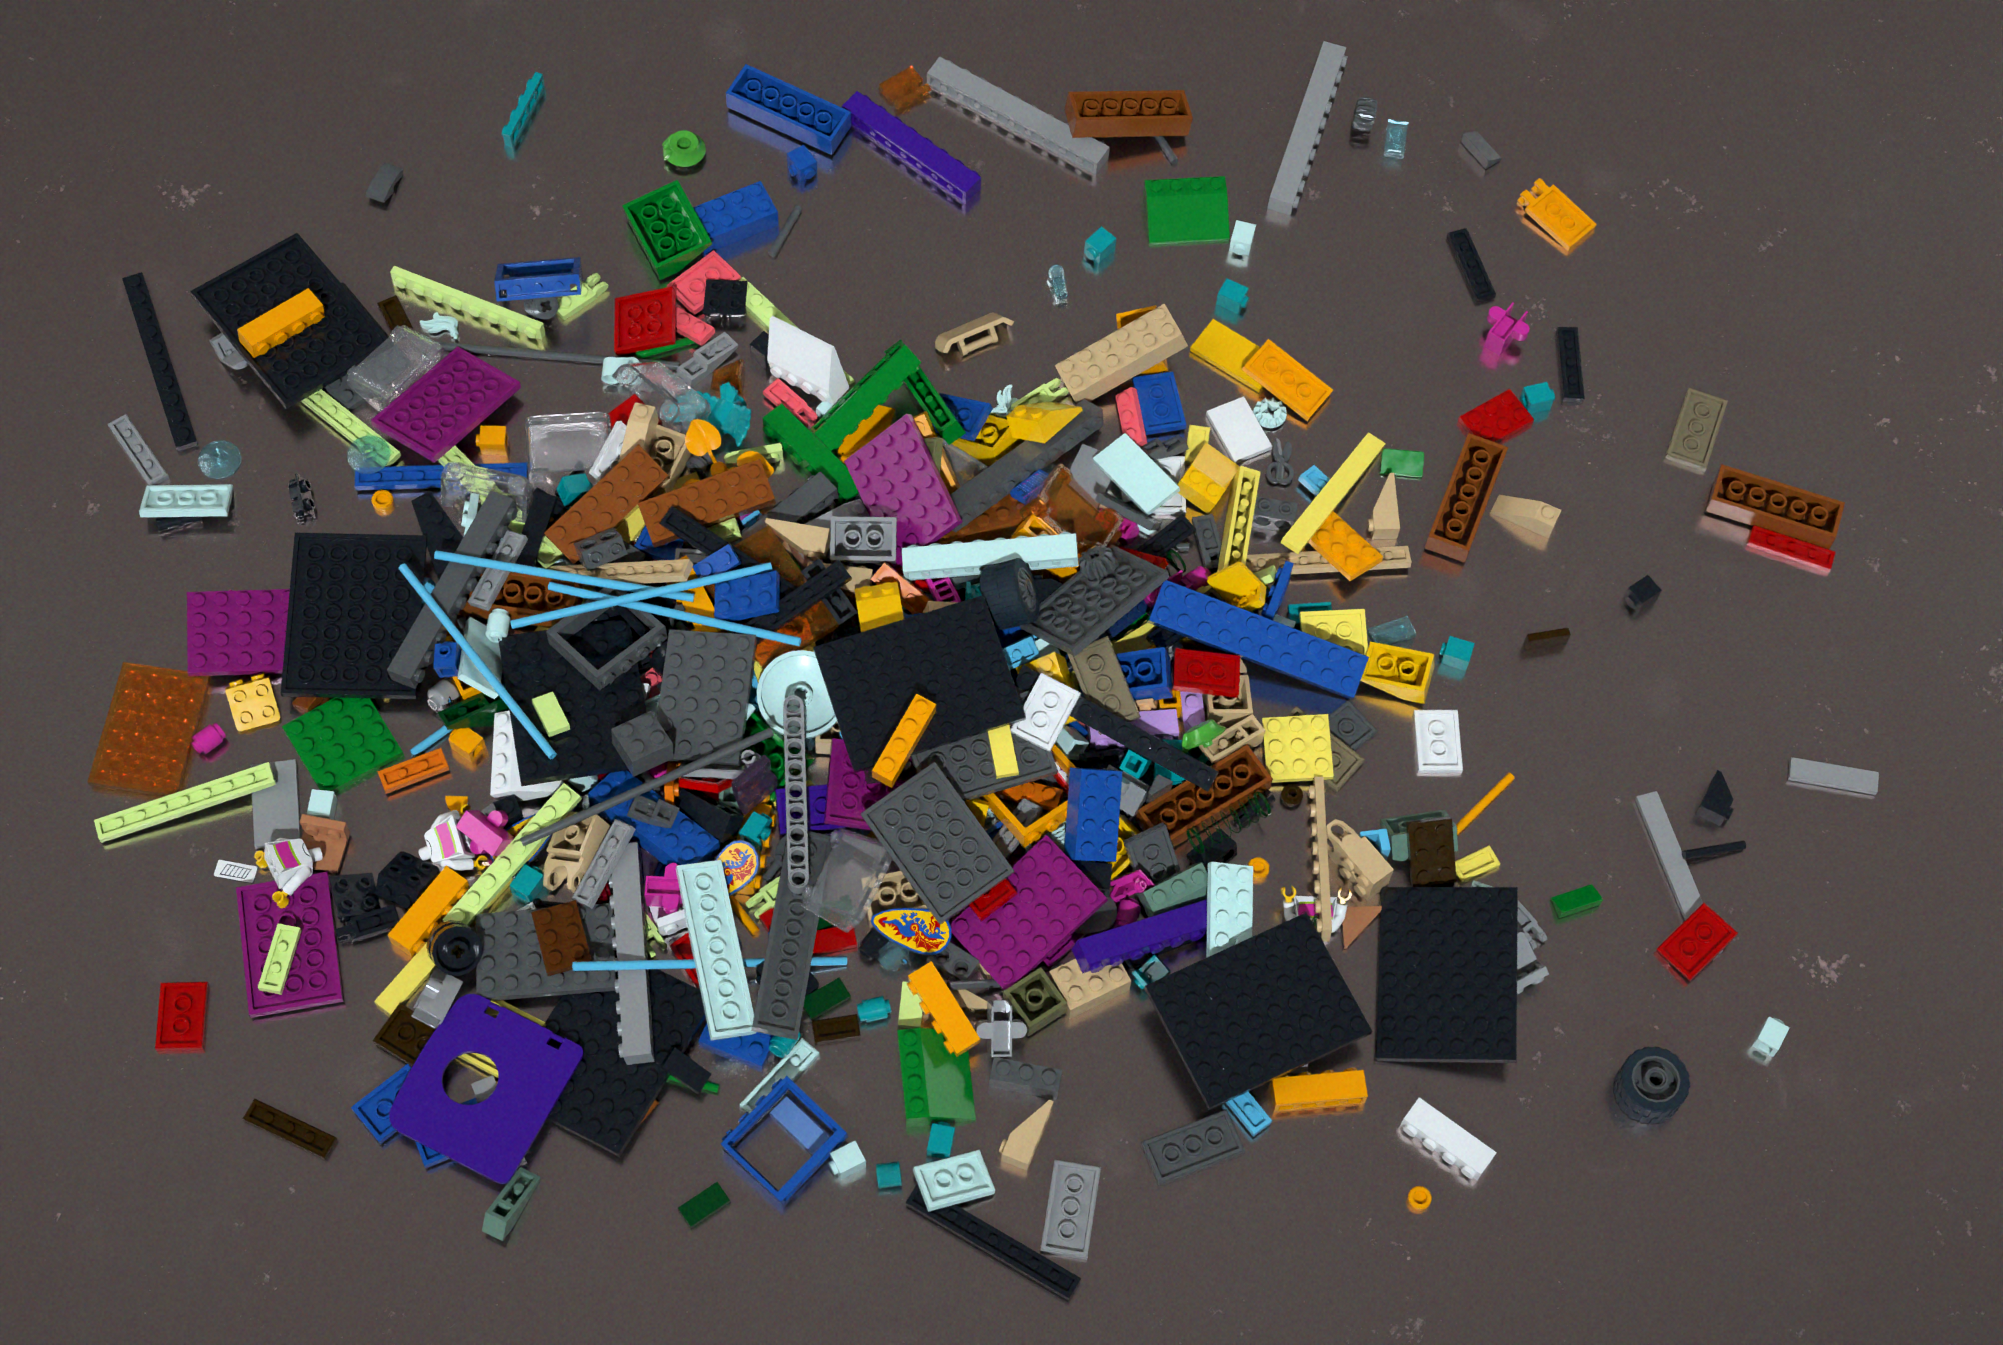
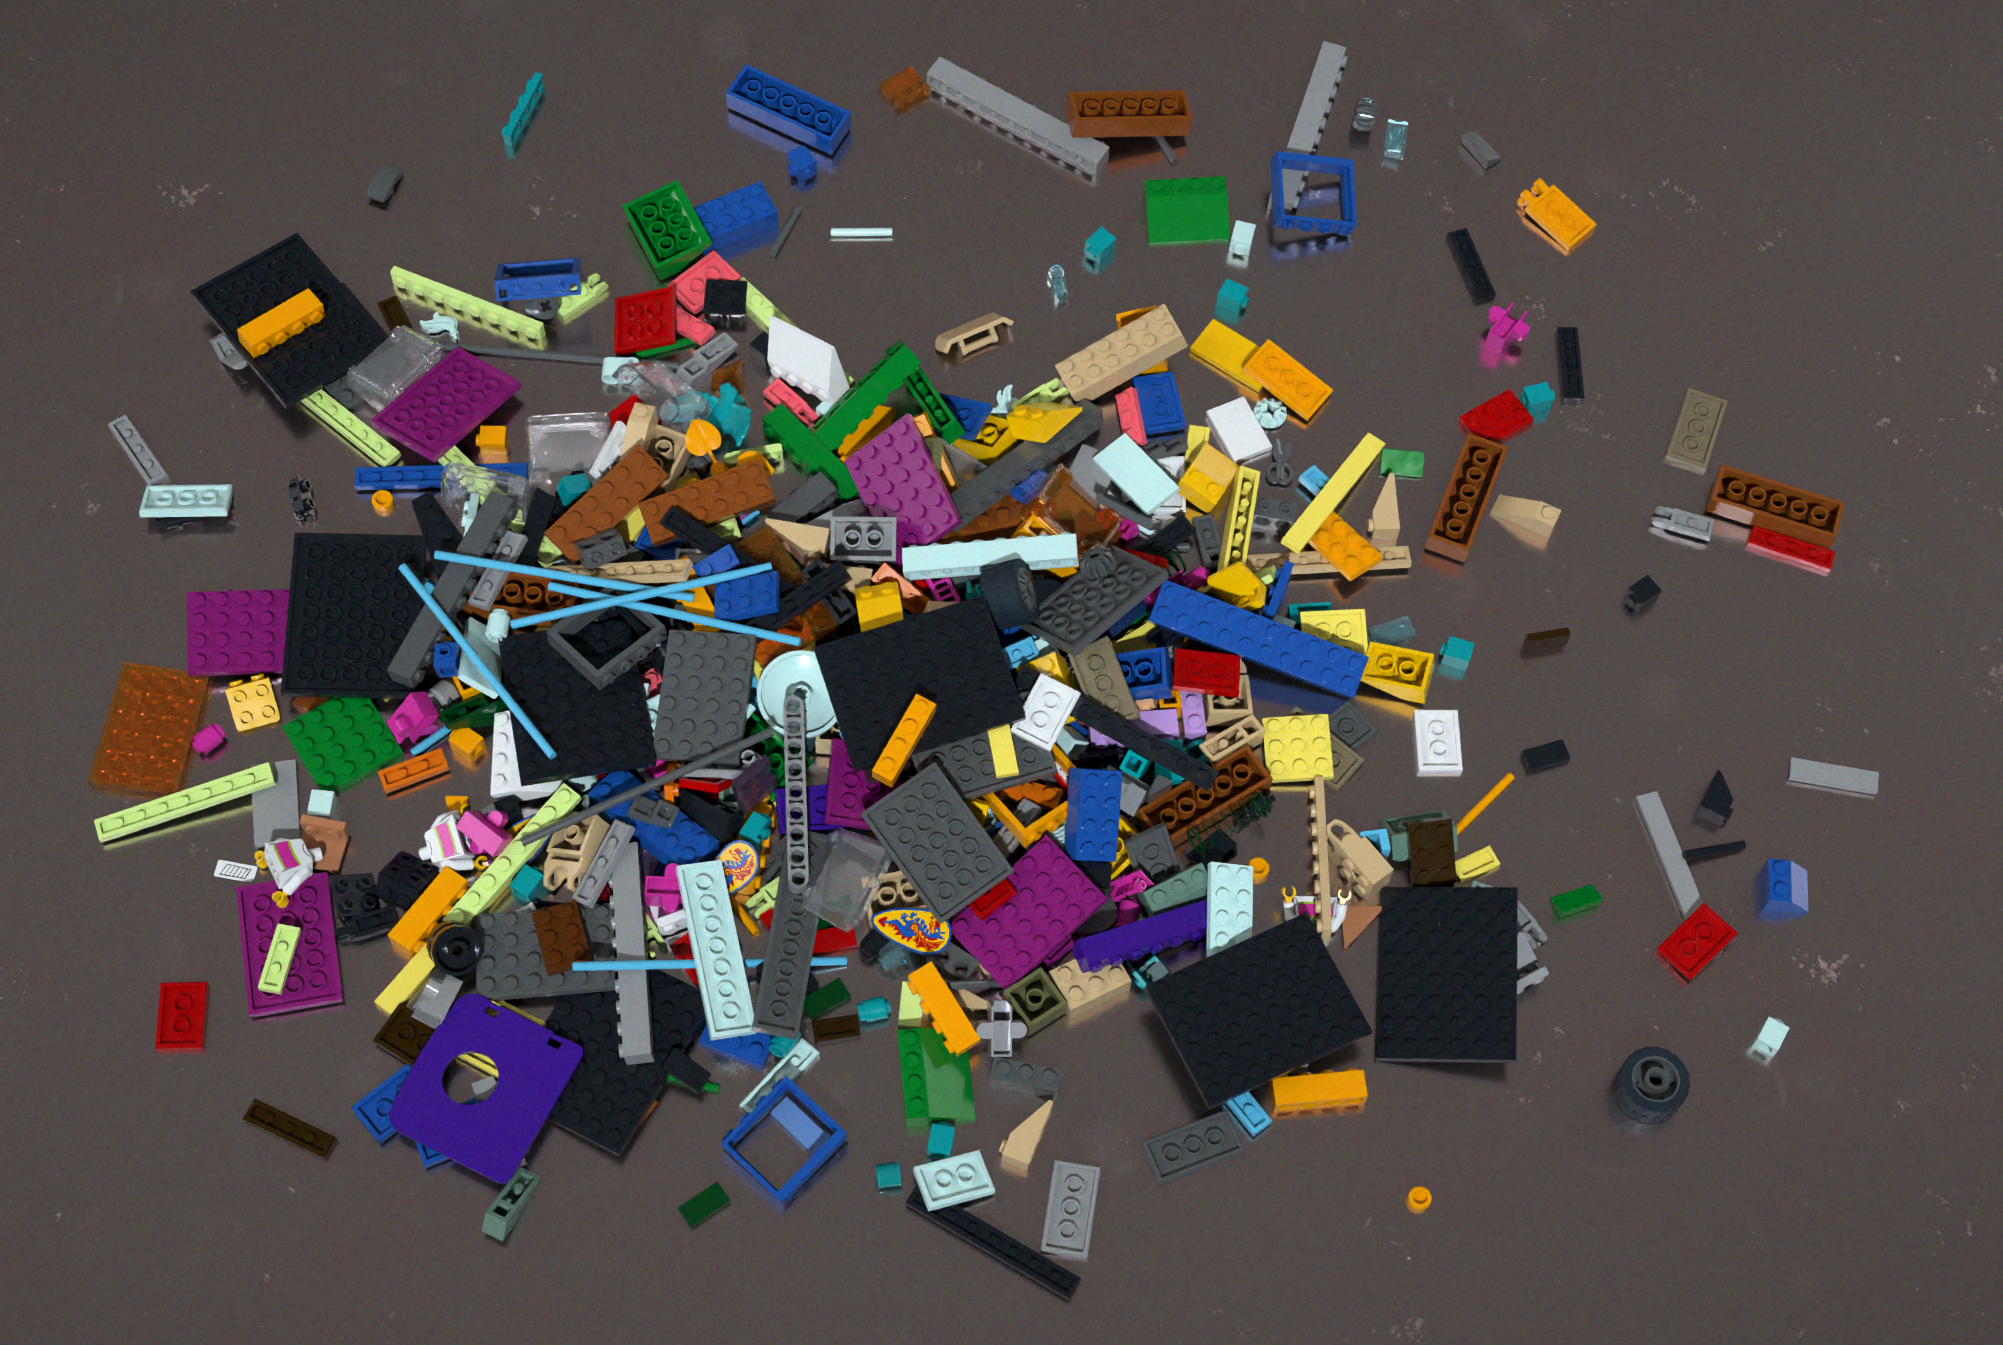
black plate [122,272,198,452] -> none
clear light blue dish [198,440,241,479] -> none
clear light blue dish [347,436,390,474] -> none
yellowish green tile [532,692,570,737] -> none
dark grey brick [611,710,674,777] -> none
bright green piece [662,130,706,167] -> none
light aqua brick [828,1141,866,1180] -> none
dark purple brick [842,91,981,204] -> none
bright green piece [1182,719,1226,753] -> none
dark brown plate [1281,784,1303,806] -> none
white brick [1400,1098,1497,1181] -> none
none -> dark pink piece [387,691,439,744]
none -> light aqua bar [831,228,892,236]
none -> blue window [1270,151,1357,236]
none -> black tile [1521,739,1571,773]
none -> light grey hinge [1652,506,1715,541]
none -> blue slope [1762,858,1808,914]

